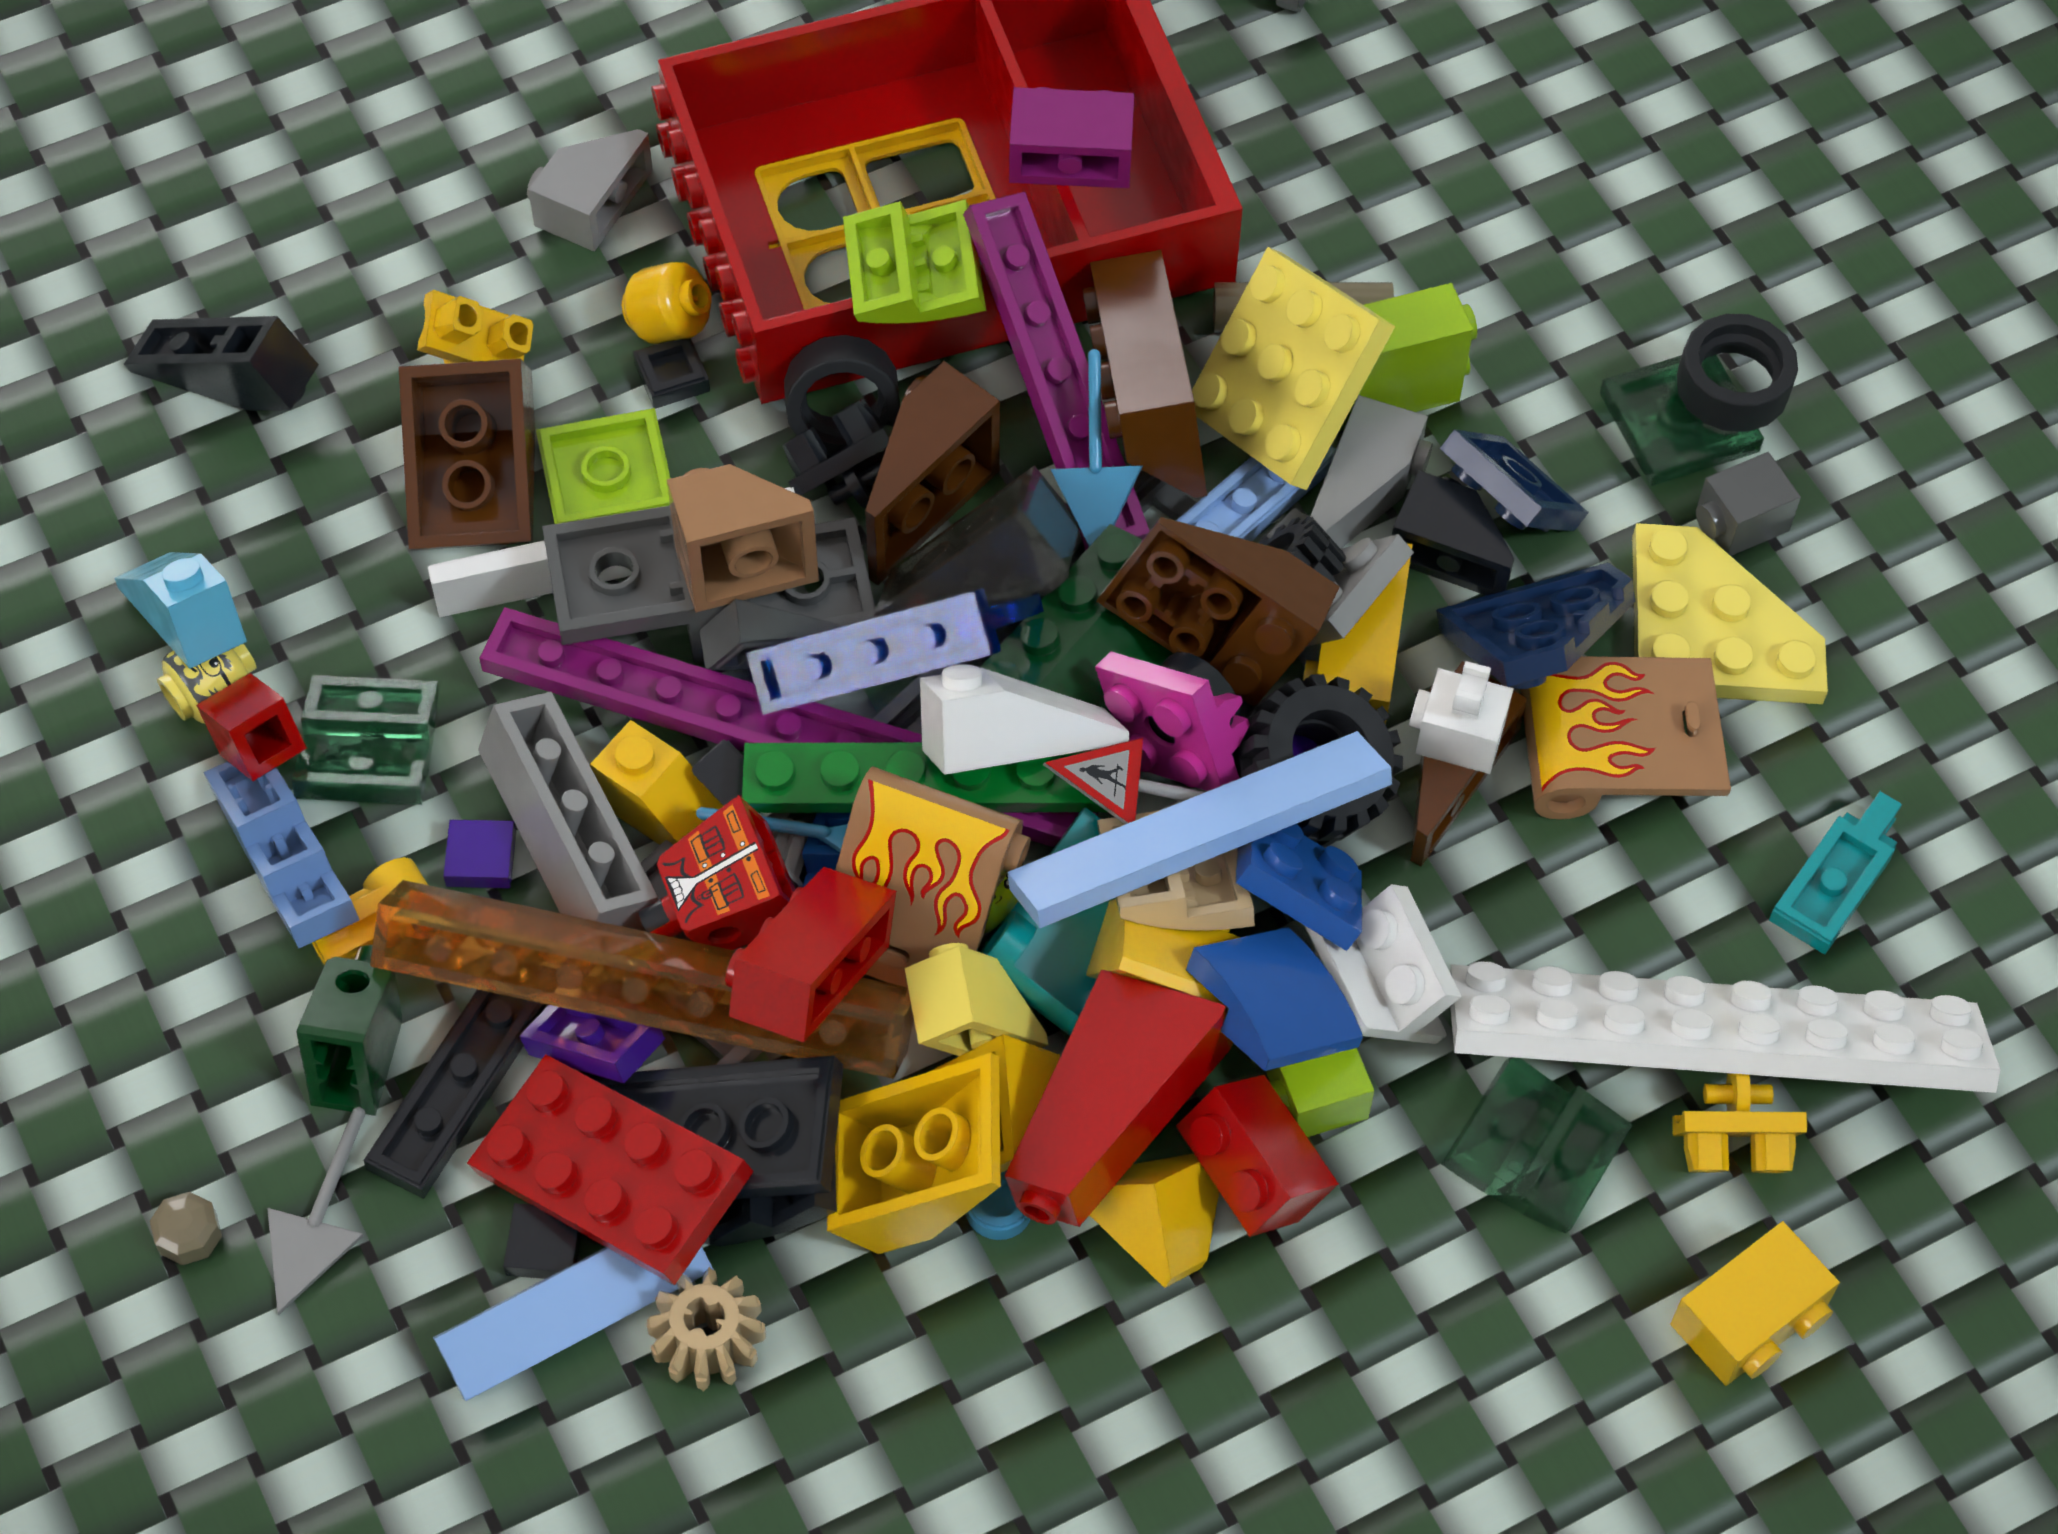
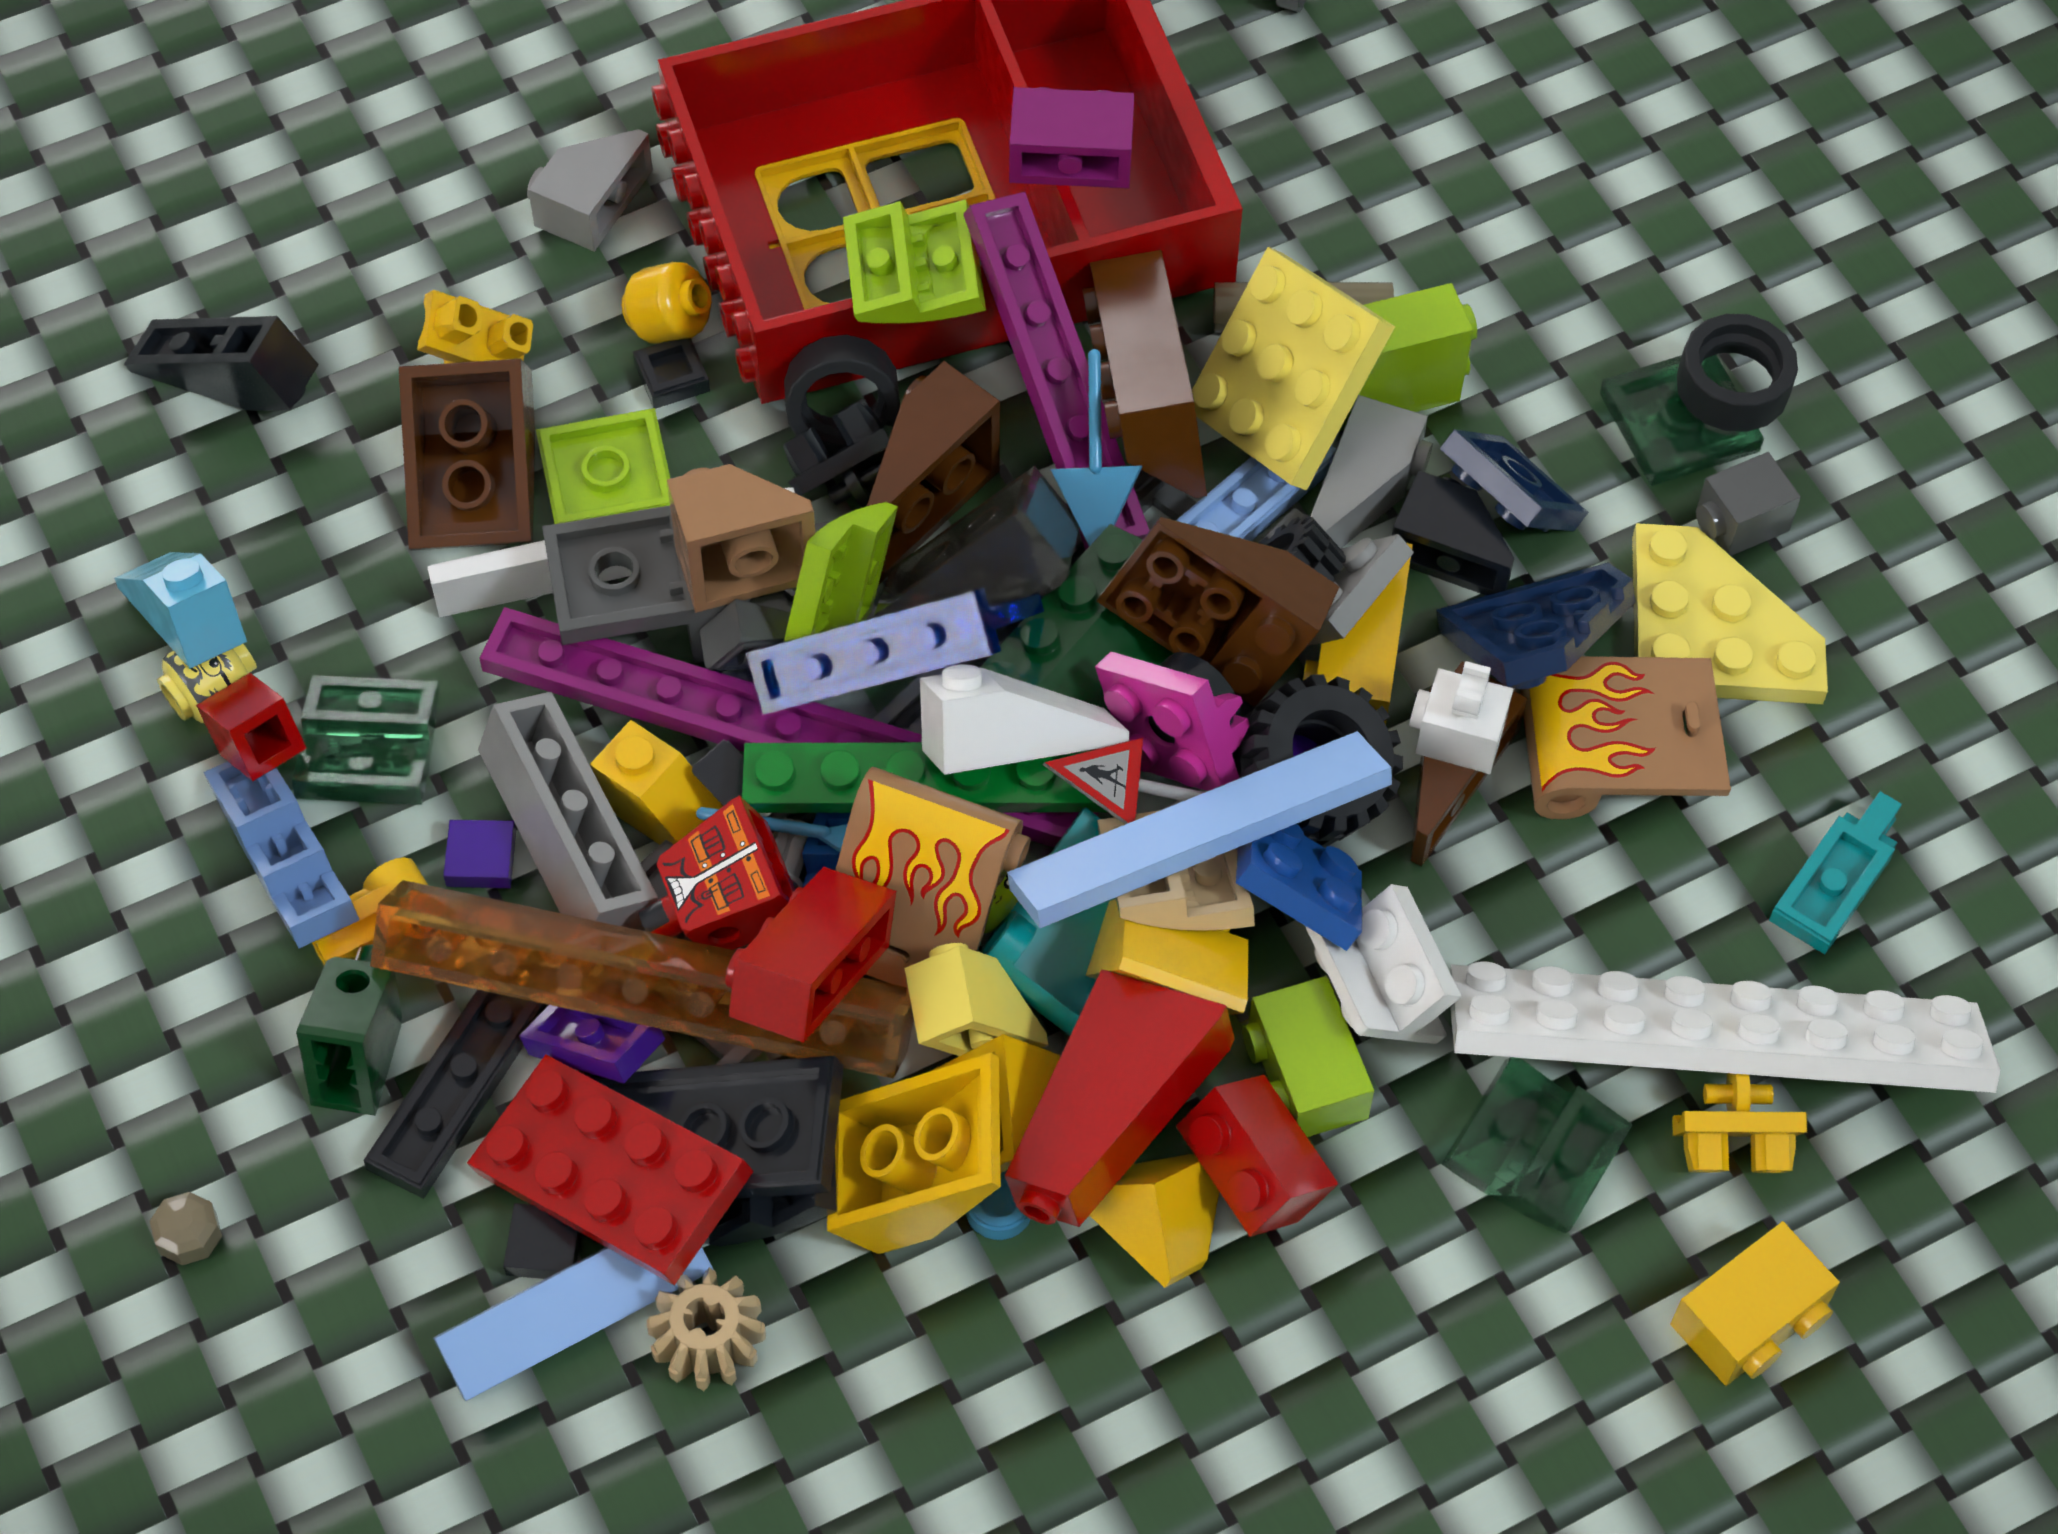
light grey piece [267,1107,365,1315] -> none
blue slope [1186,927,1363,1071] -> none
none -> lime slope [782,502,898,659]

